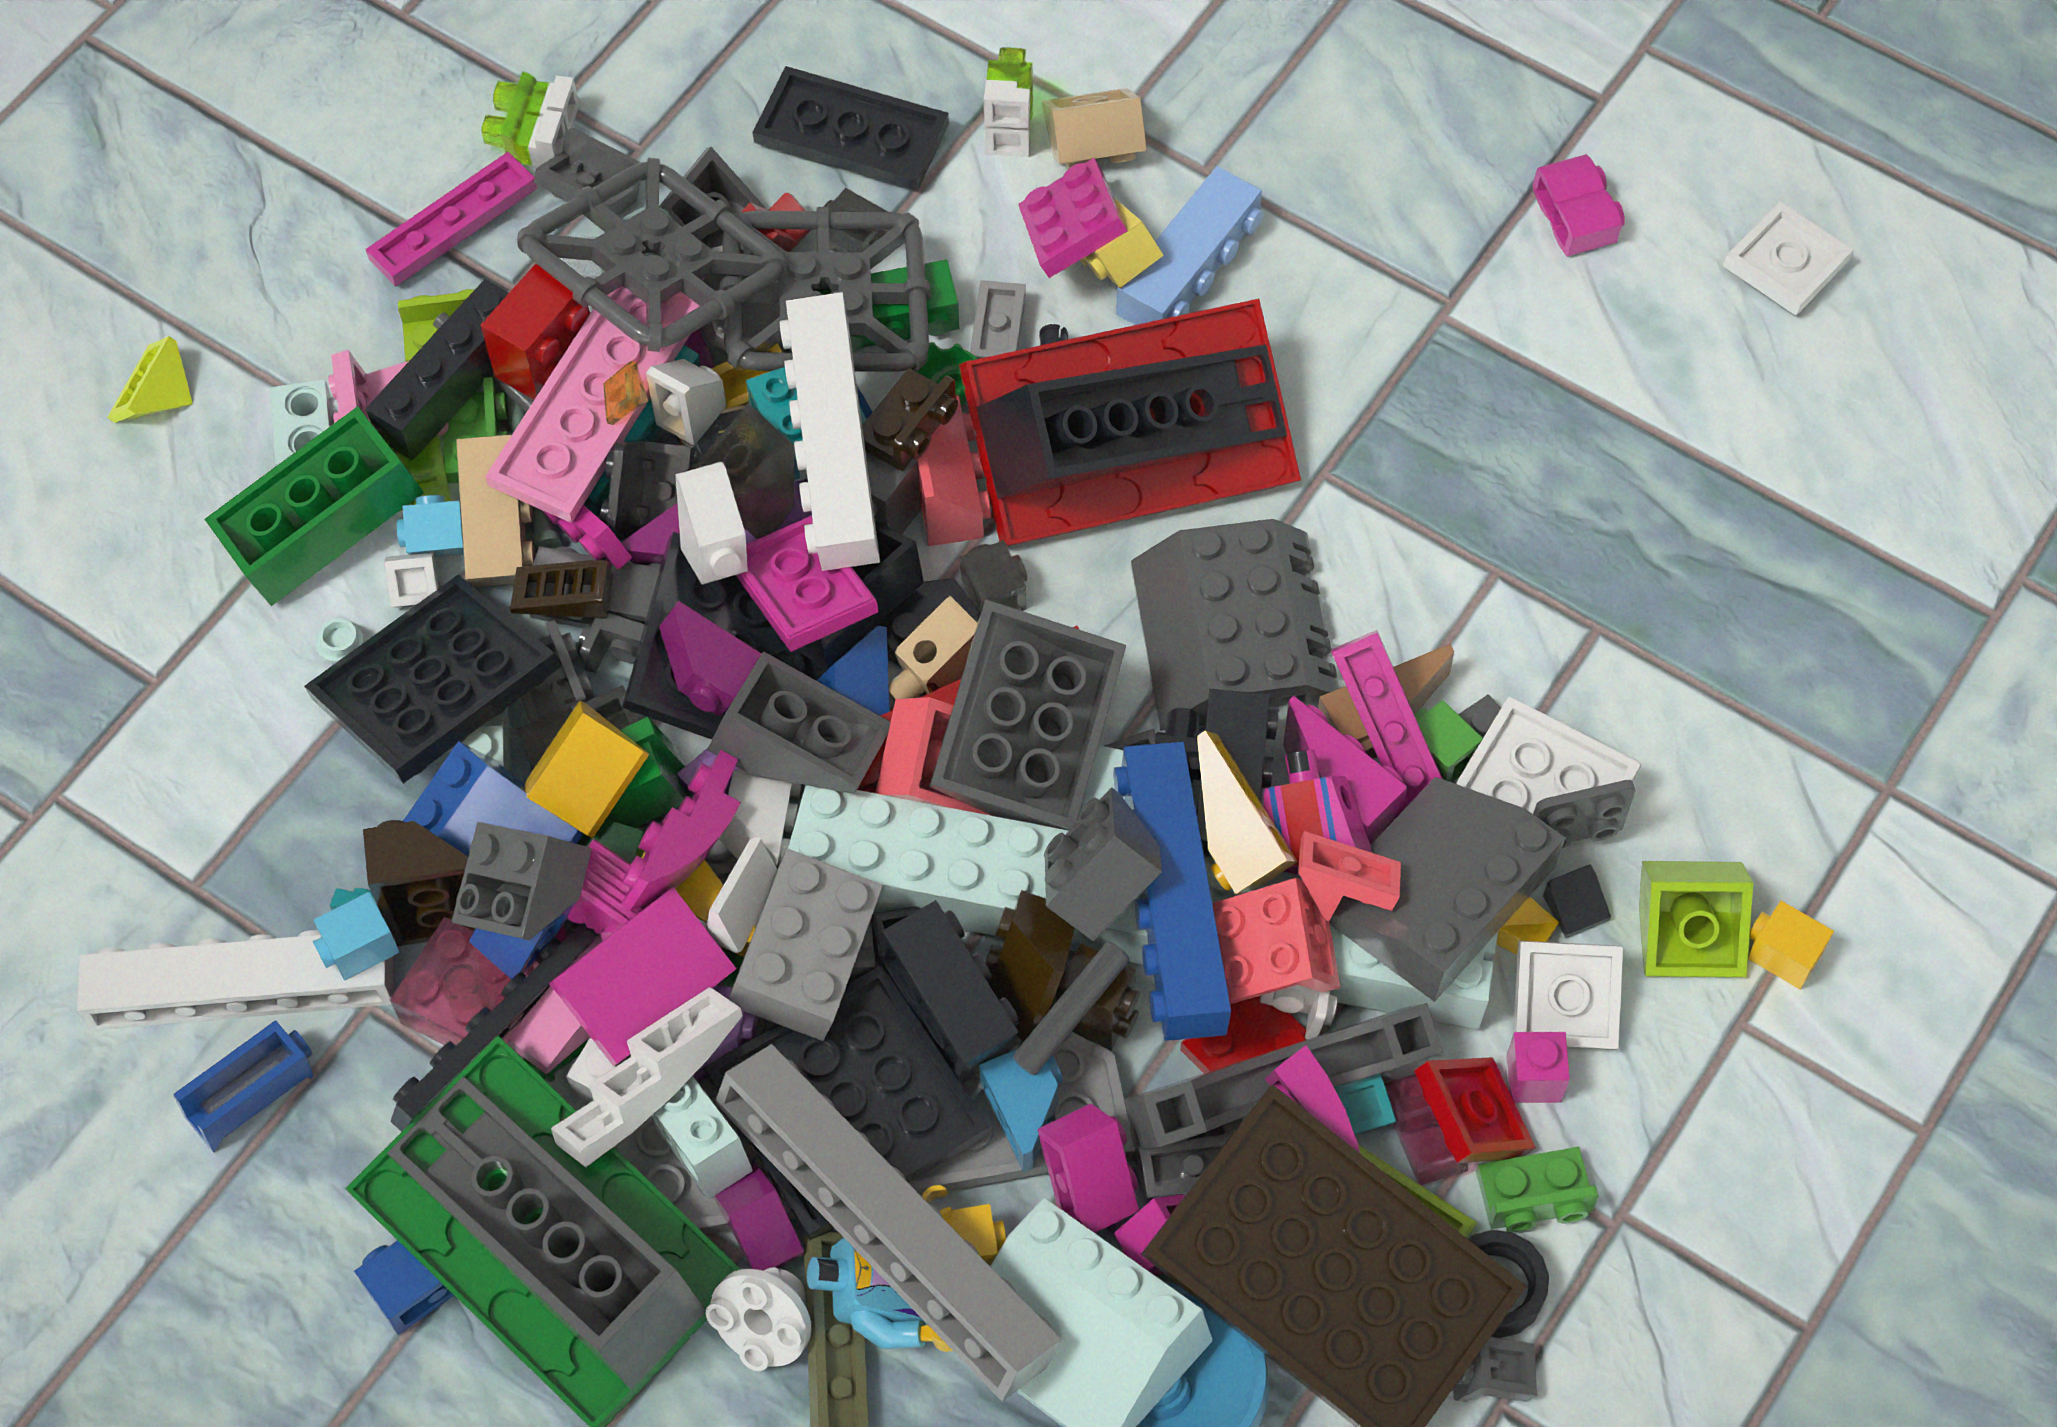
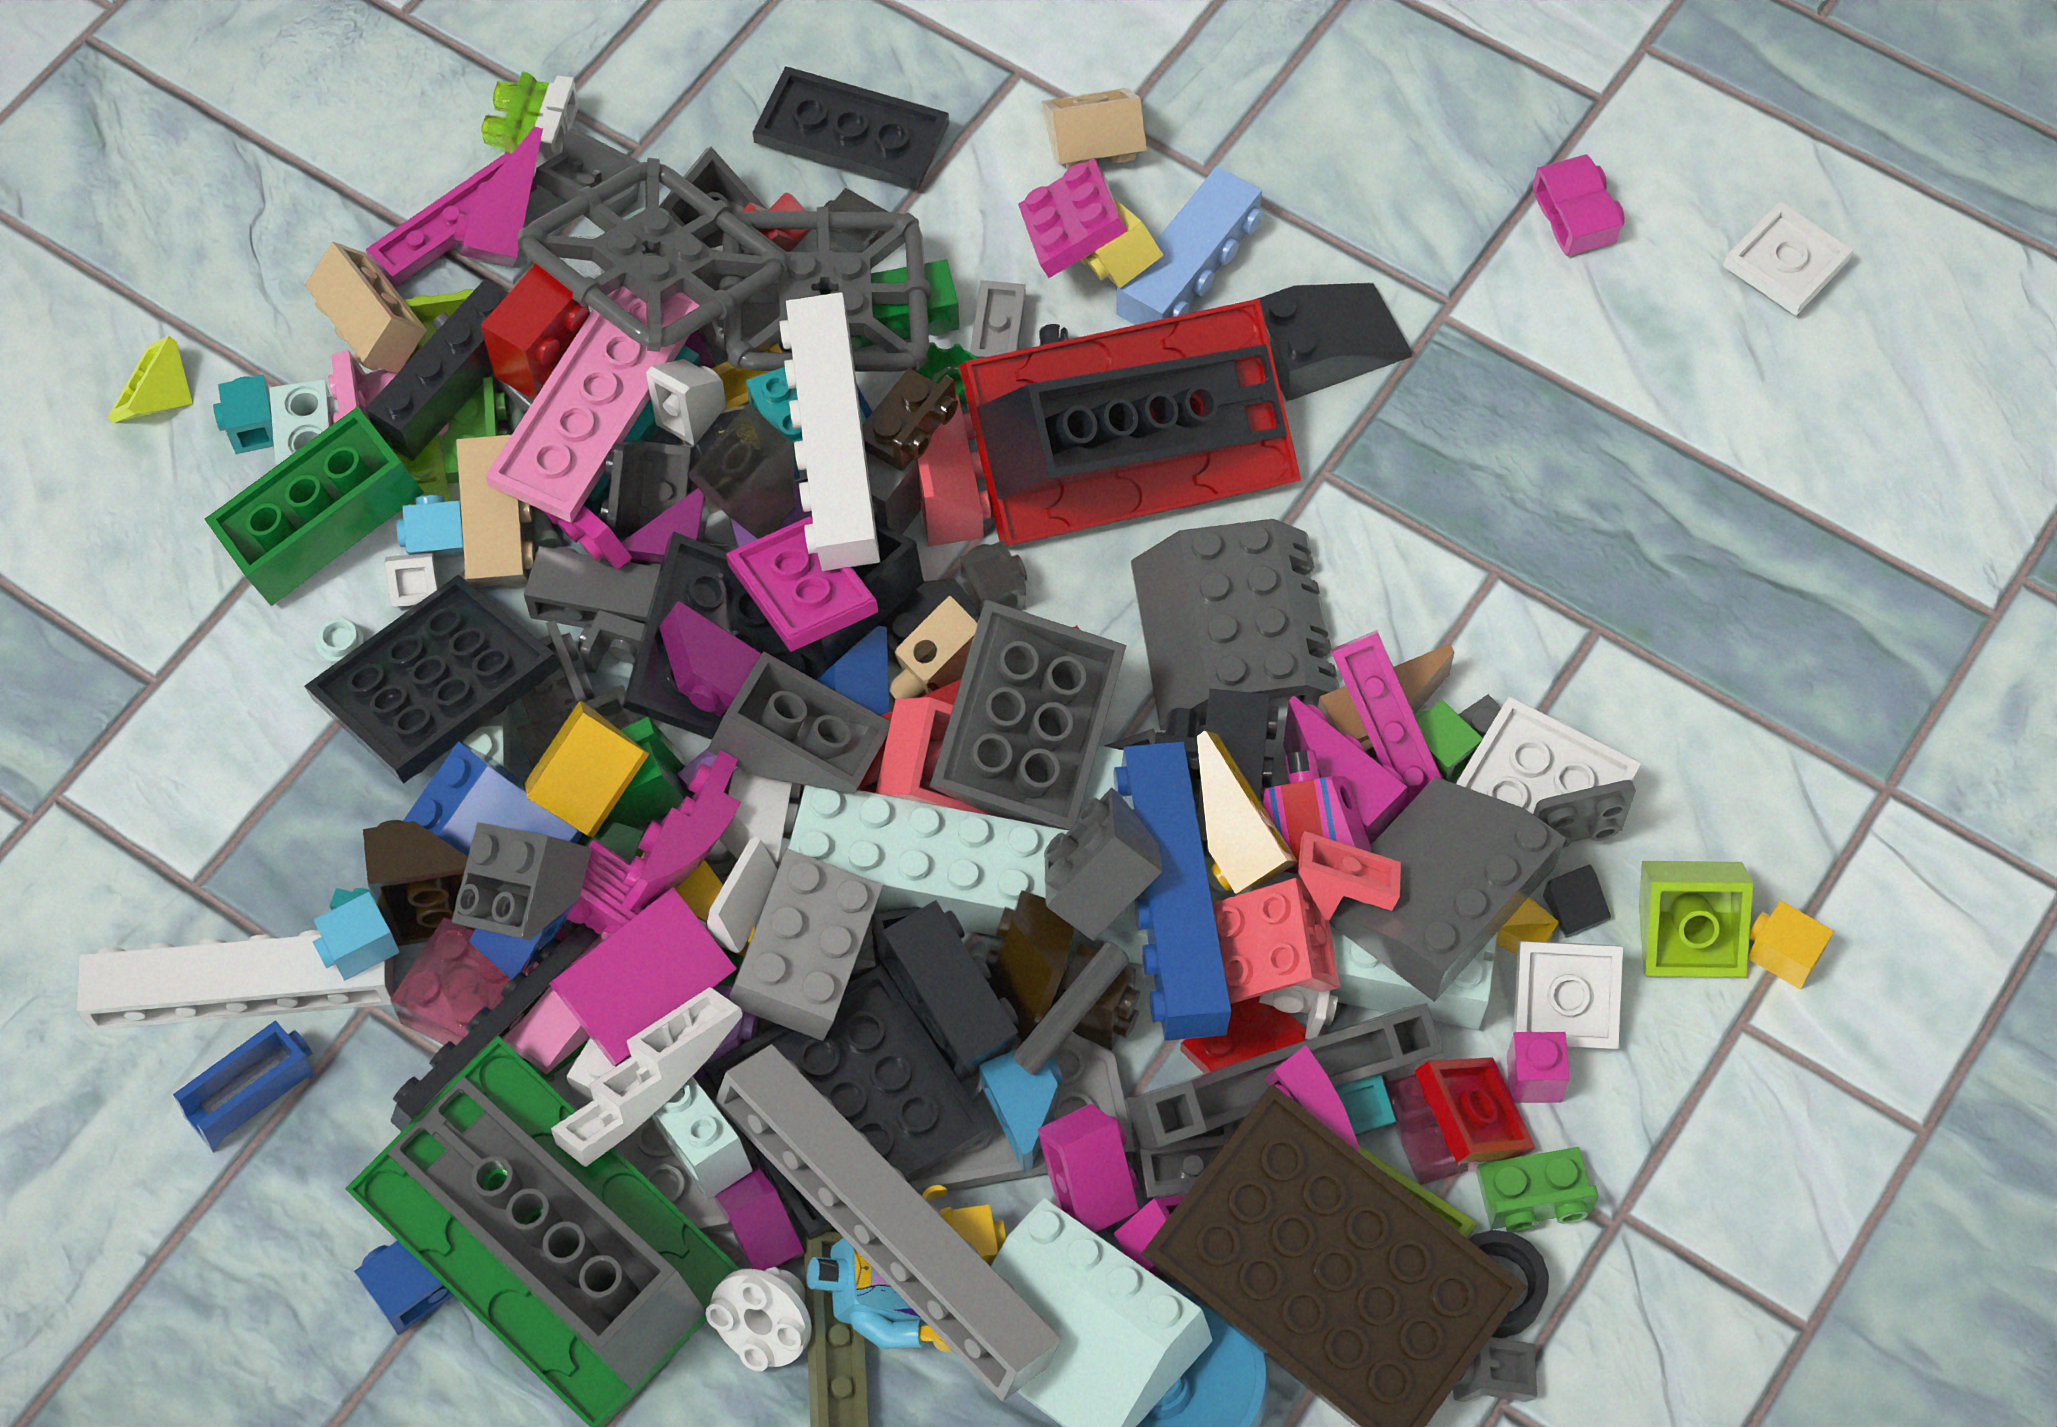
dark brown slope [510,560,613,618] -> none
clear yellow slope [603,361,648,425] -> none
white slope [675,462,748,584] -> none
white hips [984,47,1033,157] -> none
none -> teal brick [213,374,274,455]
none -> tan brick [305,241,427,374]
none -> dark pink slope [454,126,543,267]
none -> black slope [1257,283,1412,402]

